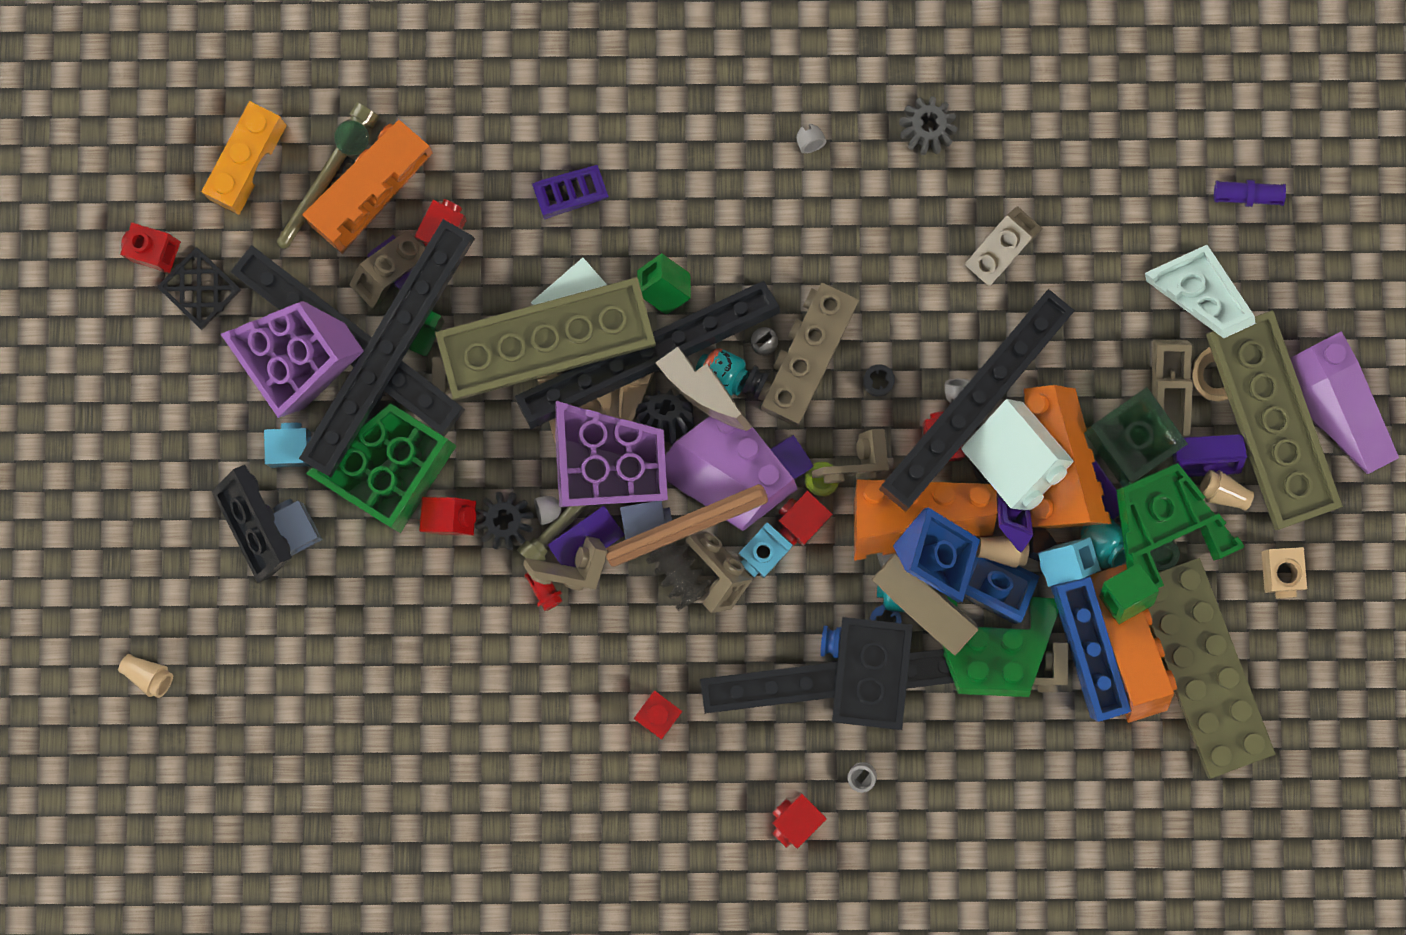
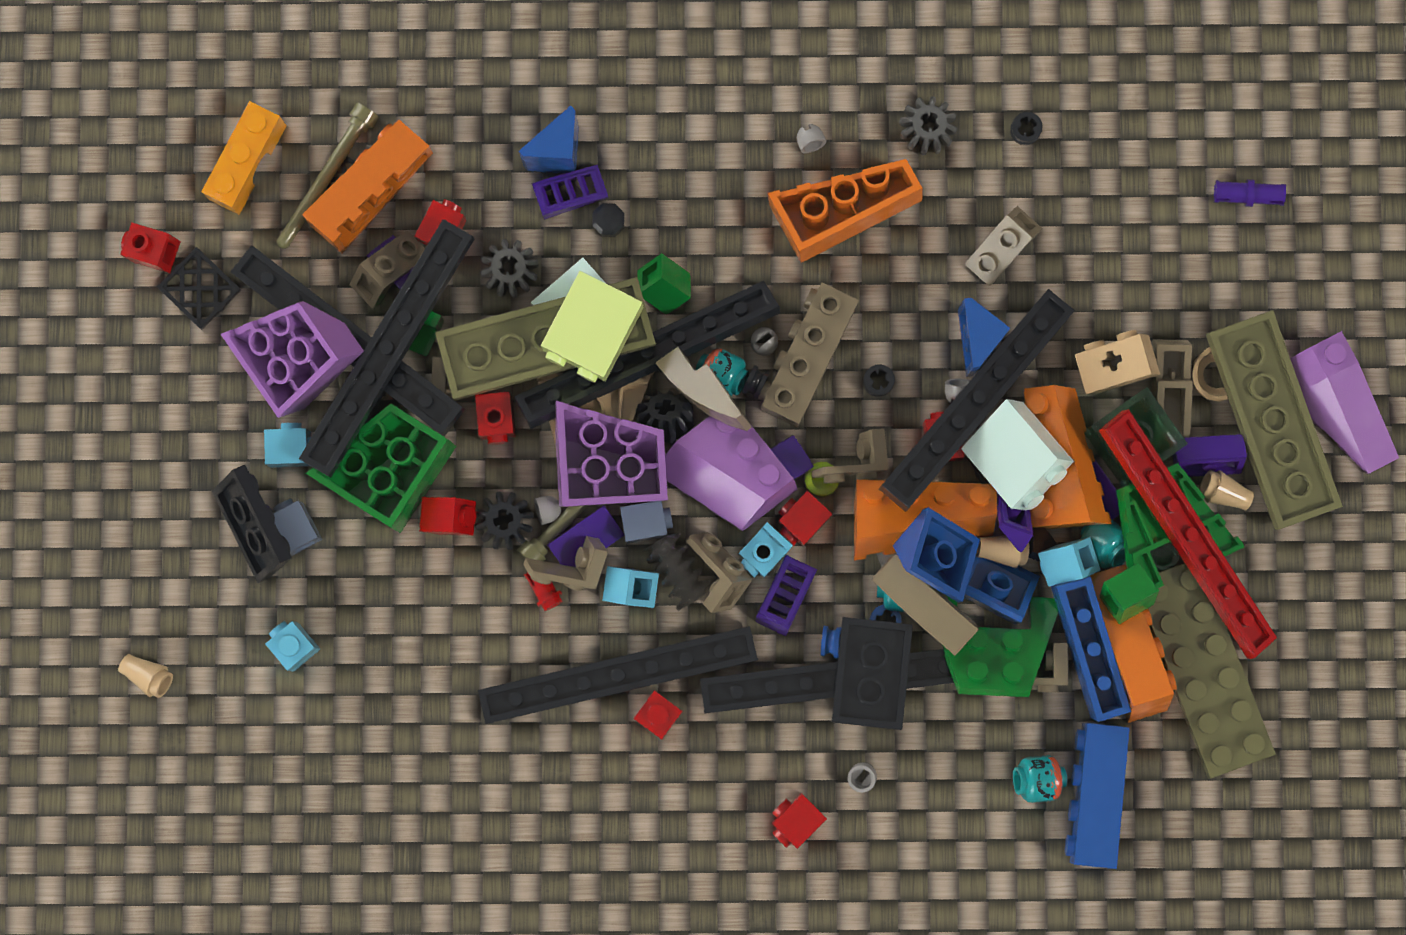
clear green tile [334,120,369,155] -> none
medium nougat axle [606,484,768,567] -> none
light aqua wing [1145,245,1256,338] -> none
tan brick [1261,547,1307,599] -> none
none -> medium azure brick [265,621,320,672]
none -> red brick [475,391,516,445]
none -> black plate [478,626,758,724]
none -> dark grey gear [480,239,539,298]
none -> blue slope [519,106,579,173]
none -> yellowish green brick [541,271,644,383]
none -> black tile [592,203,625,237]
none -> medium azure brick [602,566,659,608]
none -> dark purple slope [755,555,817,636]
none -> orange wedge [767,159,923,263]
none -> blue slope [958,298,1010,377]
none -> black bush [1010,112,1043,145]
none -> teal head [1013,755,1068,803]
none -> blue brick [1065,723,1130,869]
none -> tan brick [1075,330,1160,395]
none -> red tile [1098,409,1277,659]

